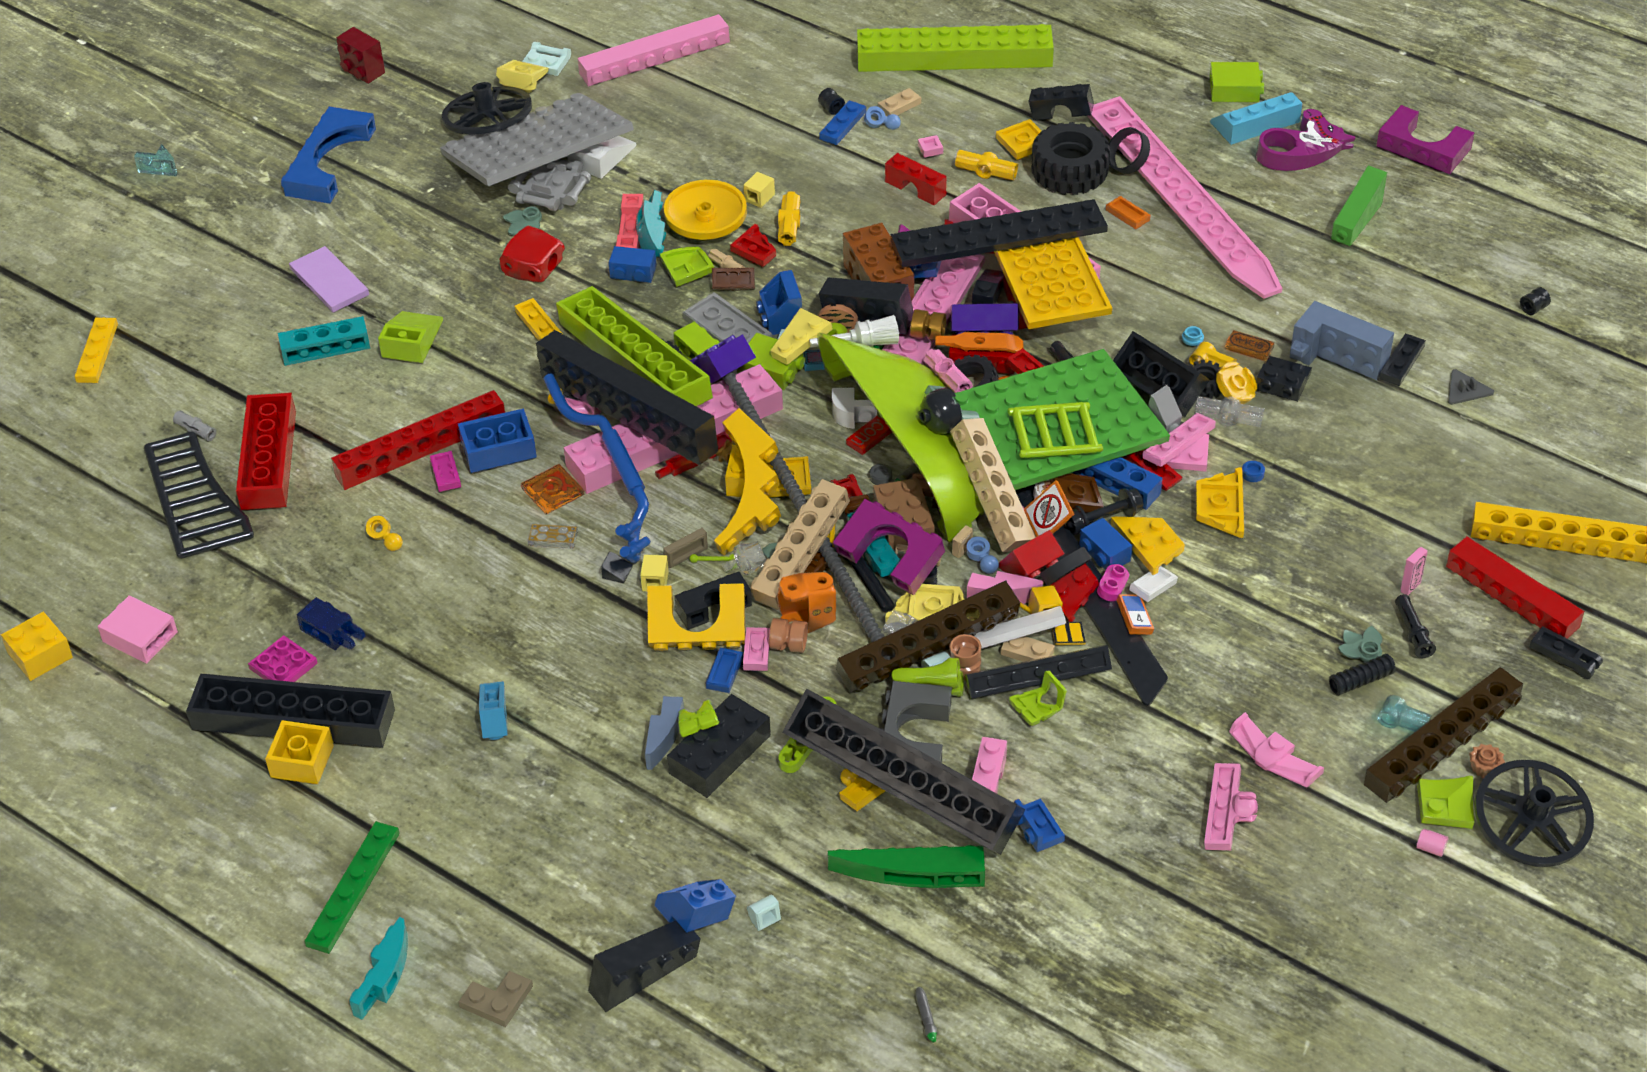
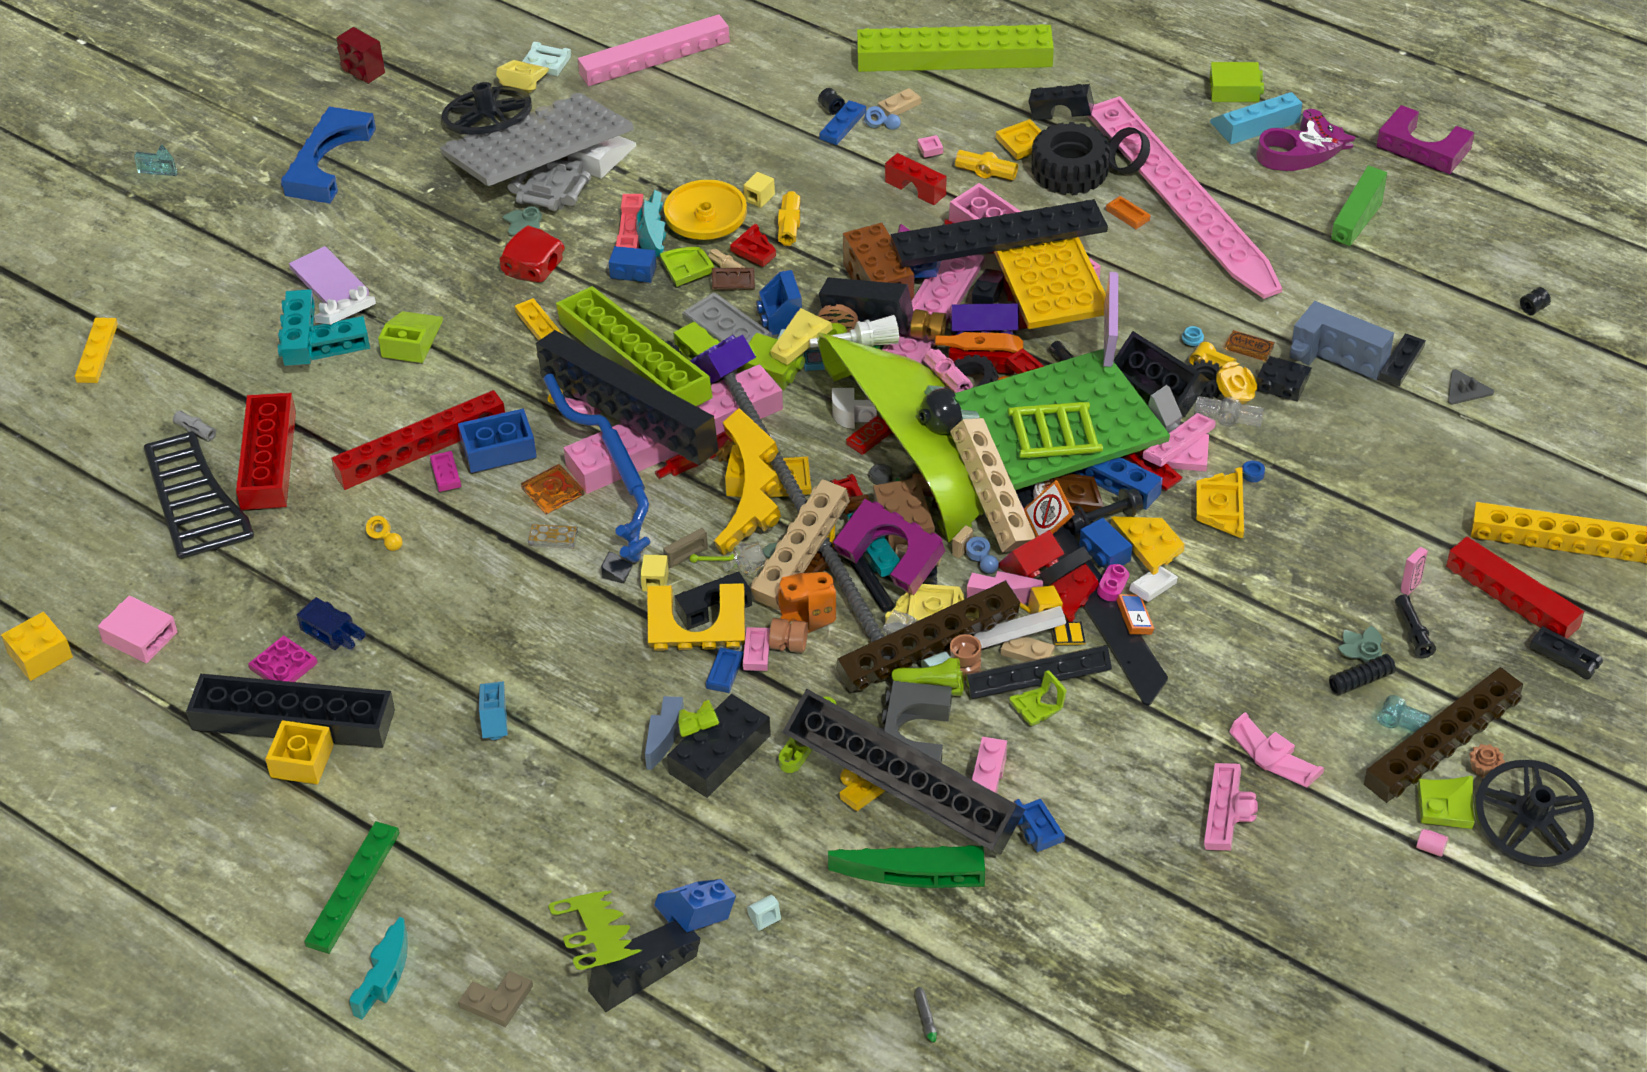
none -> teal brick [278,289,315,366]
none -> white plate [314,286,376,325]
none -> lime piece [548,891,642,970]
none -> lavender tile [1104,272,1118,367]

